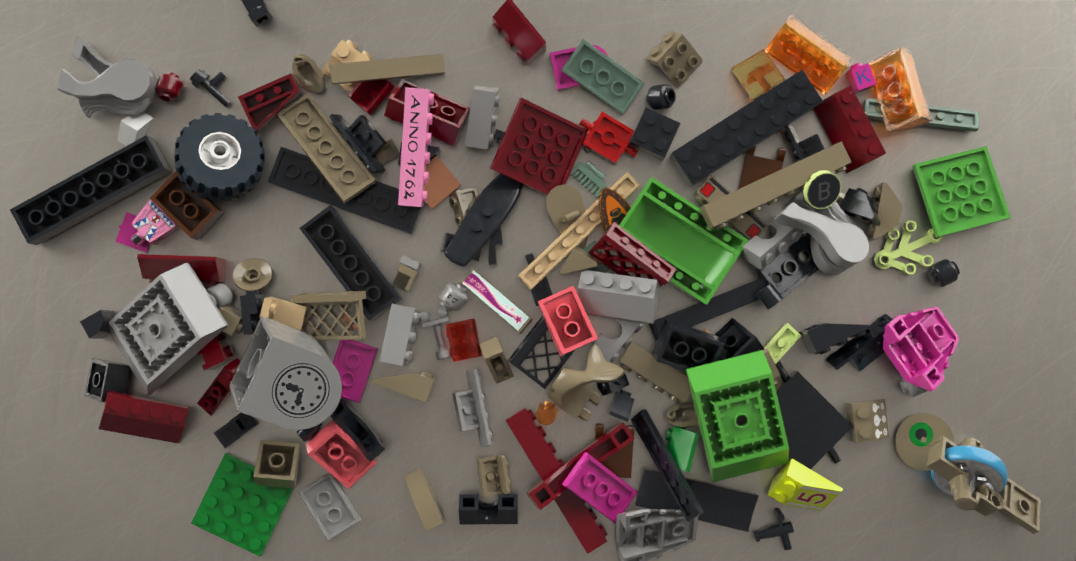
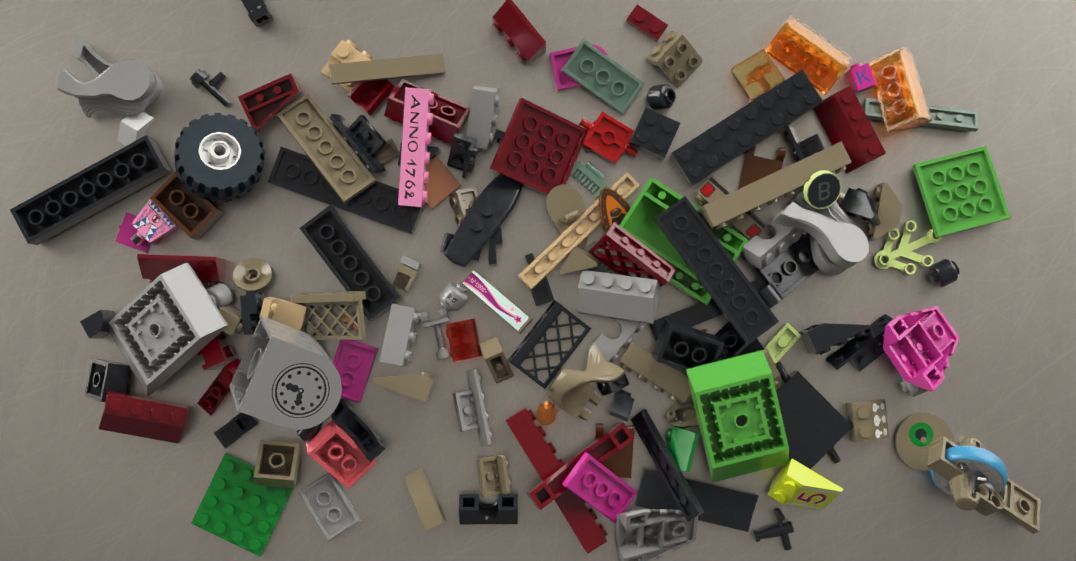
dark red head [155,72,183,102] -> none
dark tan arm [292,54,324,93] -> none
coral slope [538,286,598,357] -> none
none -> black bracket [447,132,479,179]
none -> dark red plate [626,4,668,42]
none -> black plate [653,196,779,345]

